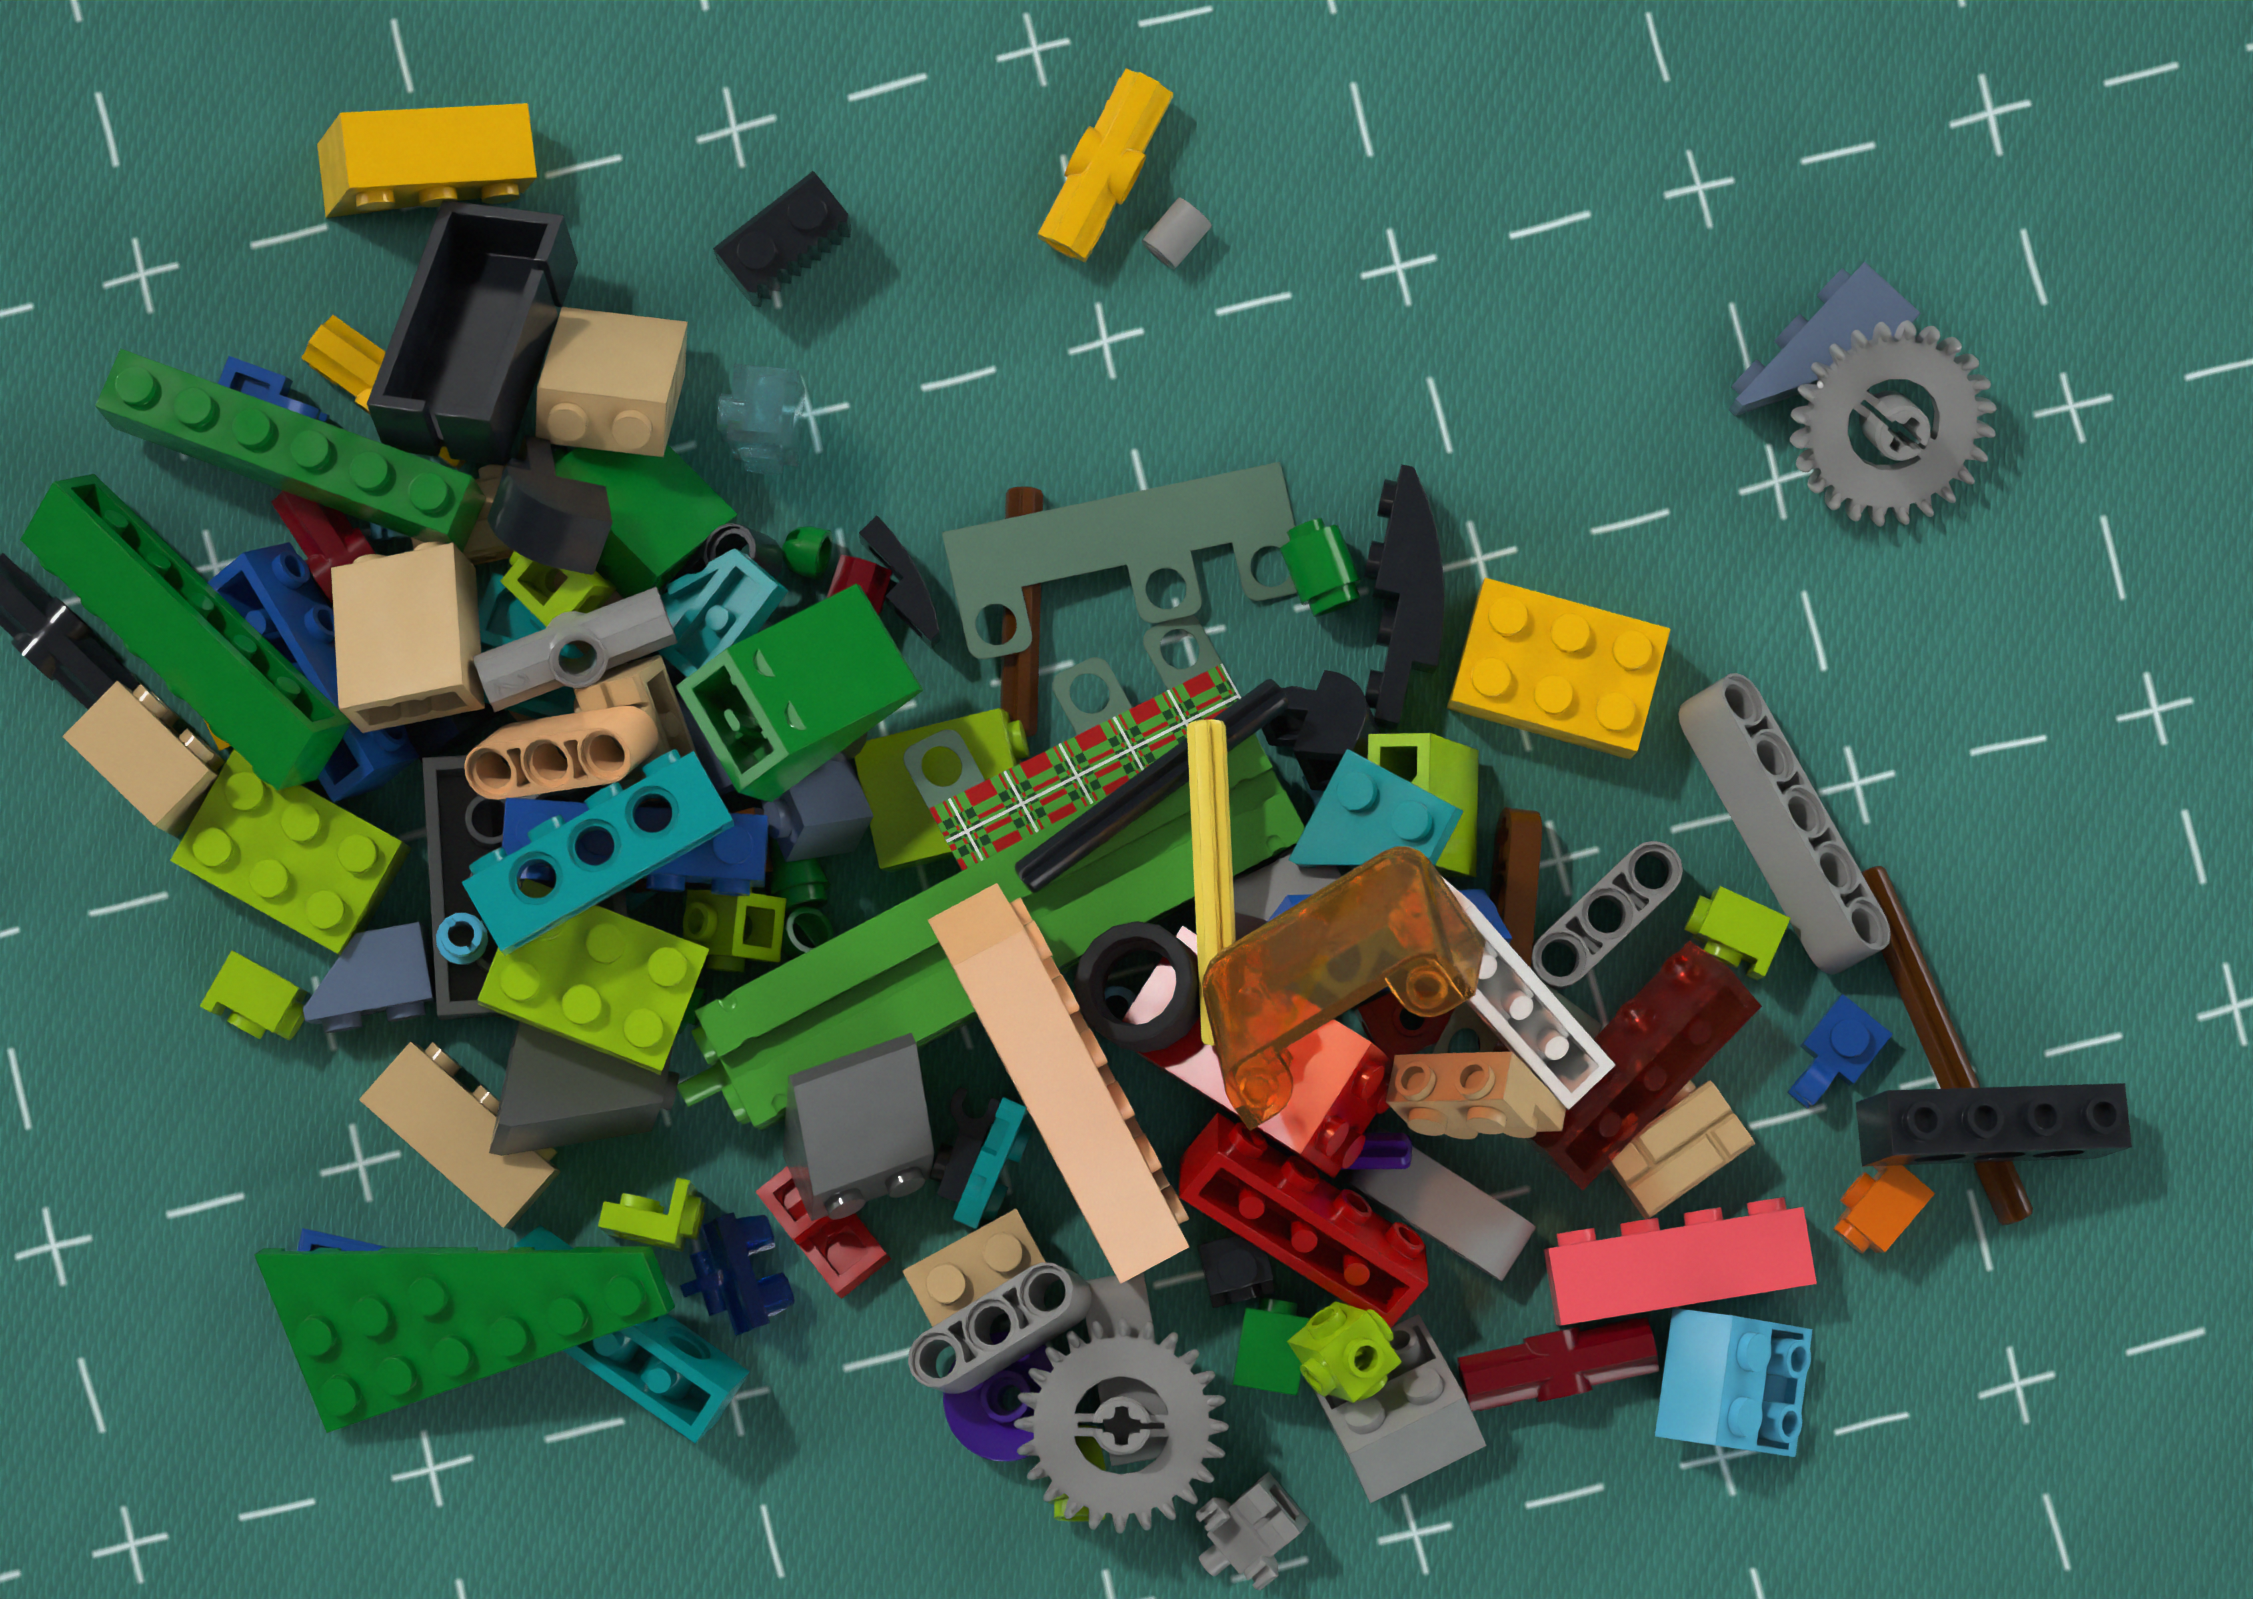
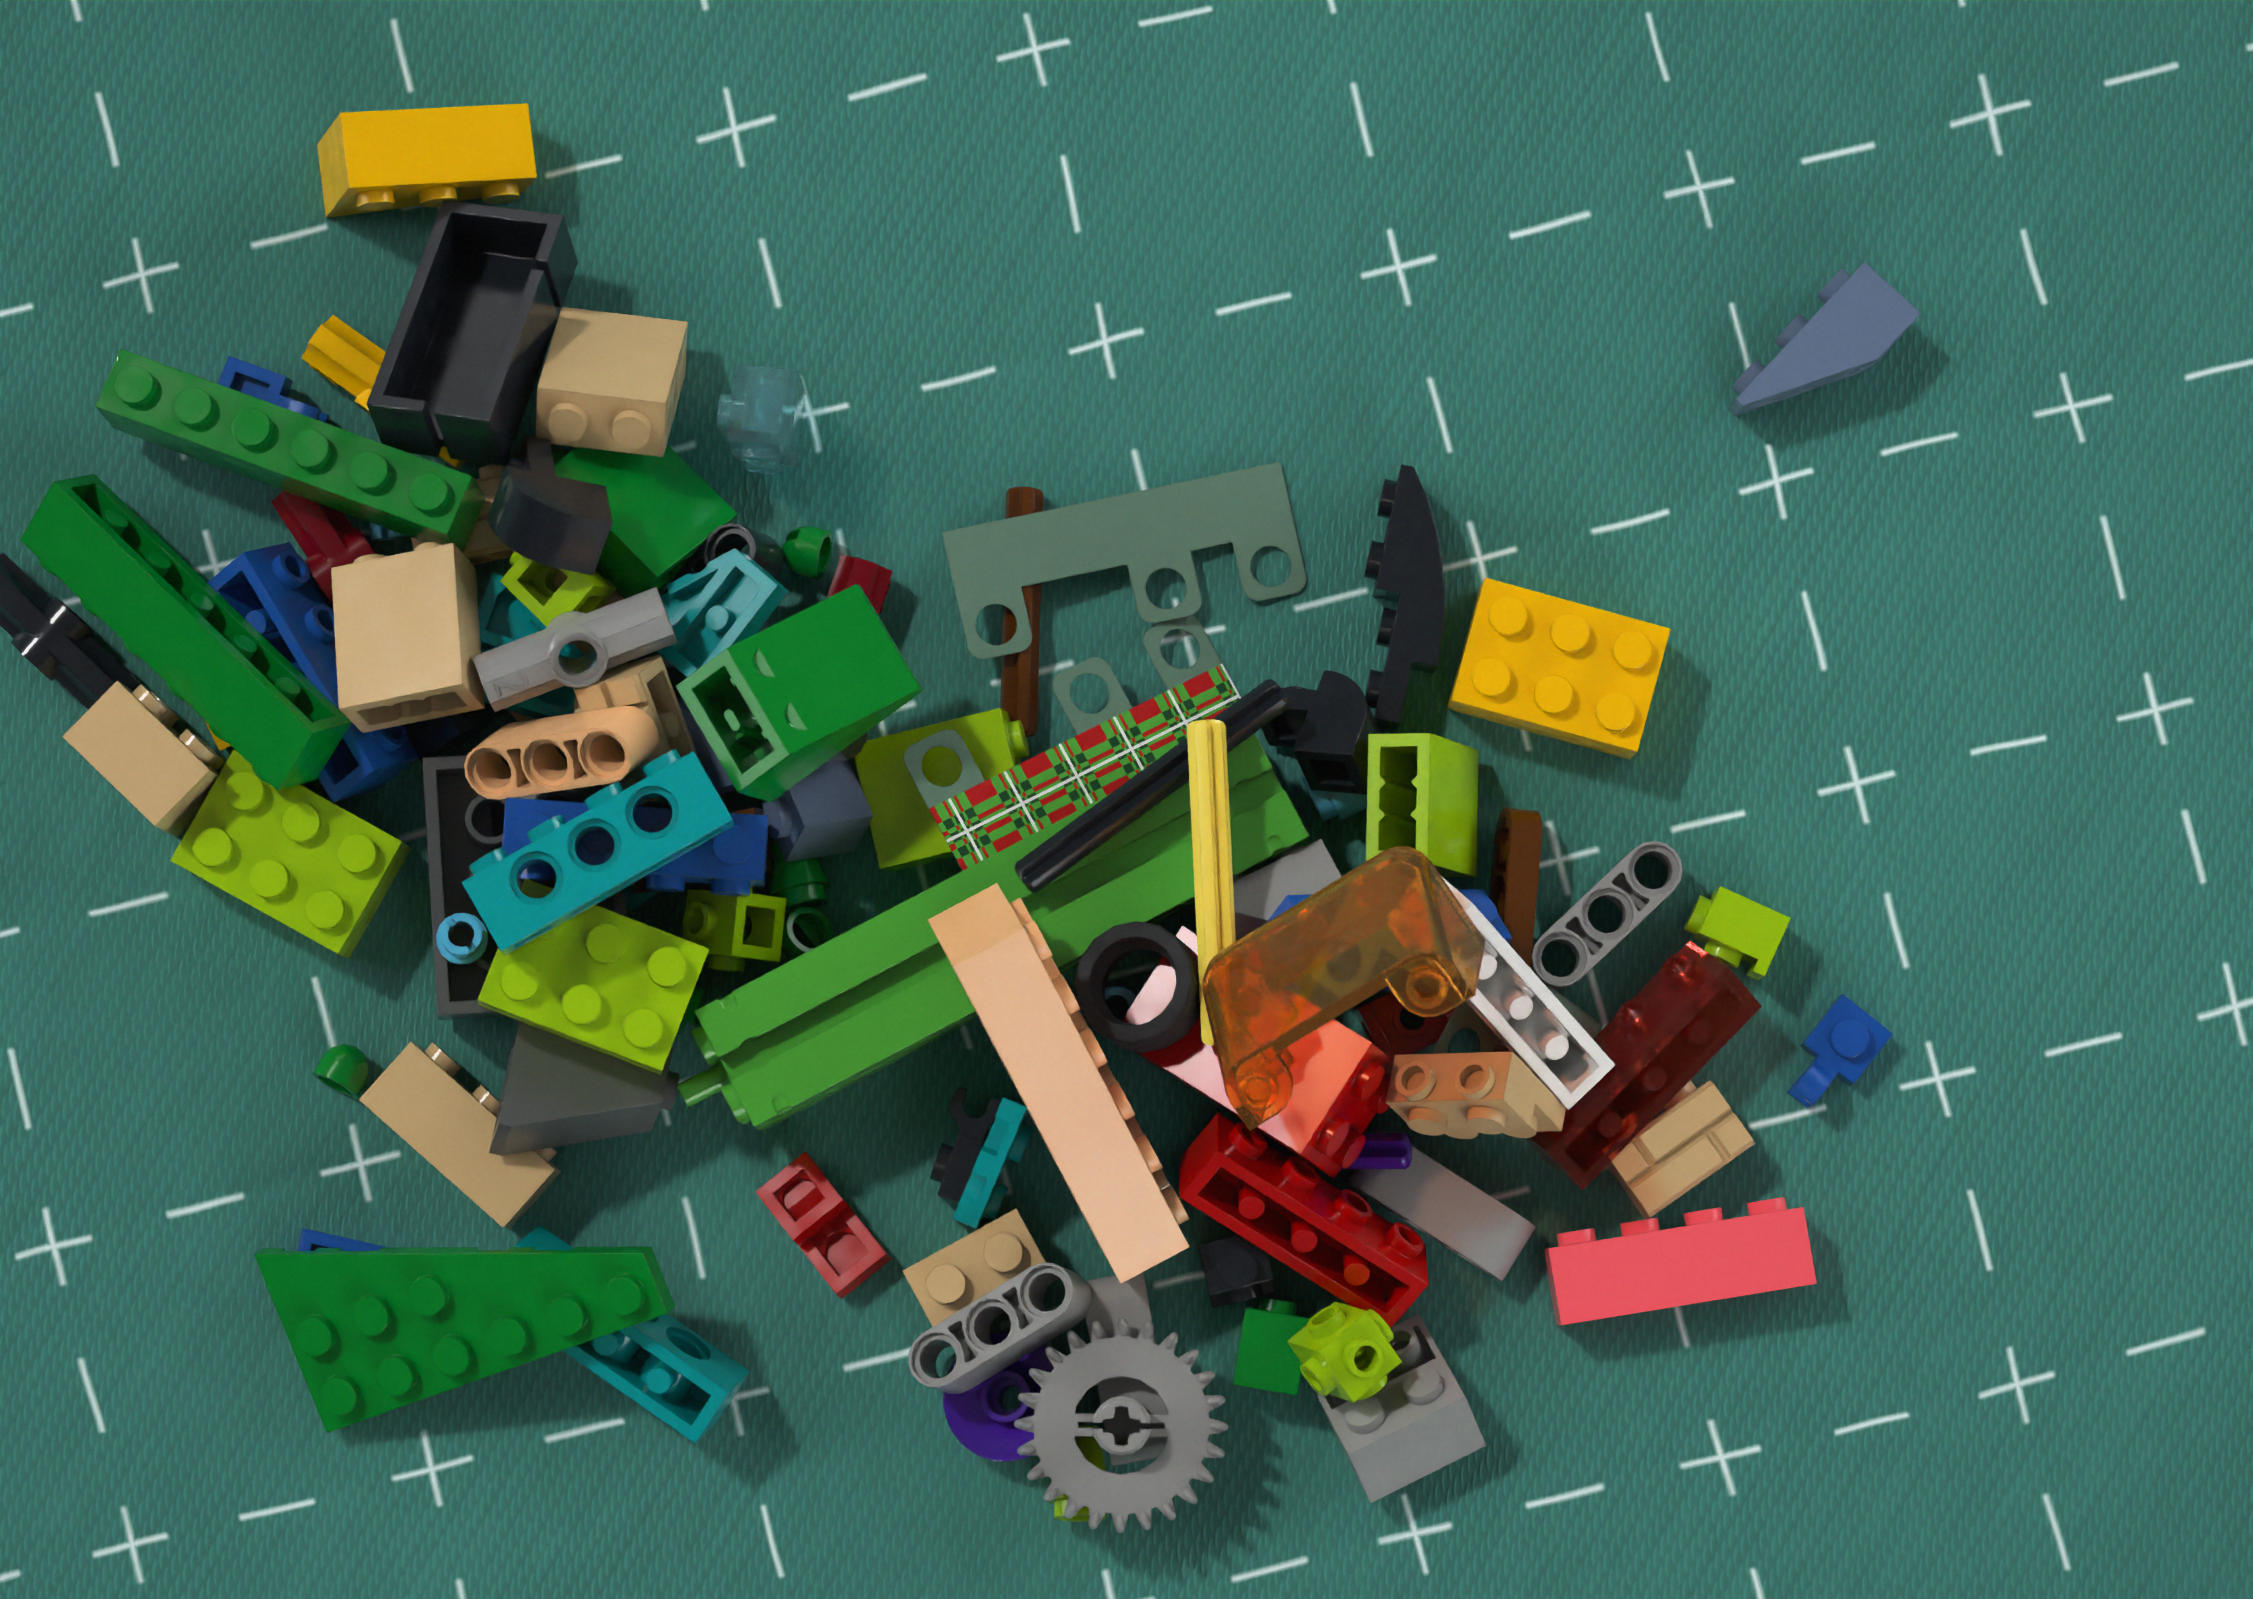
lime brick [200,950,308,1041] -> none
sand blue slope [303,922,437,1033] -> none
lime bracket [598,1177,705,1252] -> none
clear blue hips [680,1212,795,1336] -> none
black brick [713,171,852,307] -> none
dark grey slope [783,1033,934,1221] -> none
black slope [859,515,940,649] -> none
yellow piece [1038,69,1173,263] -> none
light grey hinge [1142,197,1212,270] -> none
light grey piece [1196,1472,1310,1590] -> none
green brick [1280,518,1361,617] -> none
teal wing [1288,749,1464,869] -> none
dark red piece [1457,1317,1659,1411] -> none
medium azure slope [1655,1308,1813,1457] -> none
light grey beam [1678,673,1891,975] -> none
light grey gear [1790,320,1997,527] -> none
orange brick [1833,1165,1935,1254] -> none
black brick [1856,1083,2132,1167] -> none
reddish brown axle [1861,866,2033,1225] -> none
none -> green hinge [312,1044,369,1098]

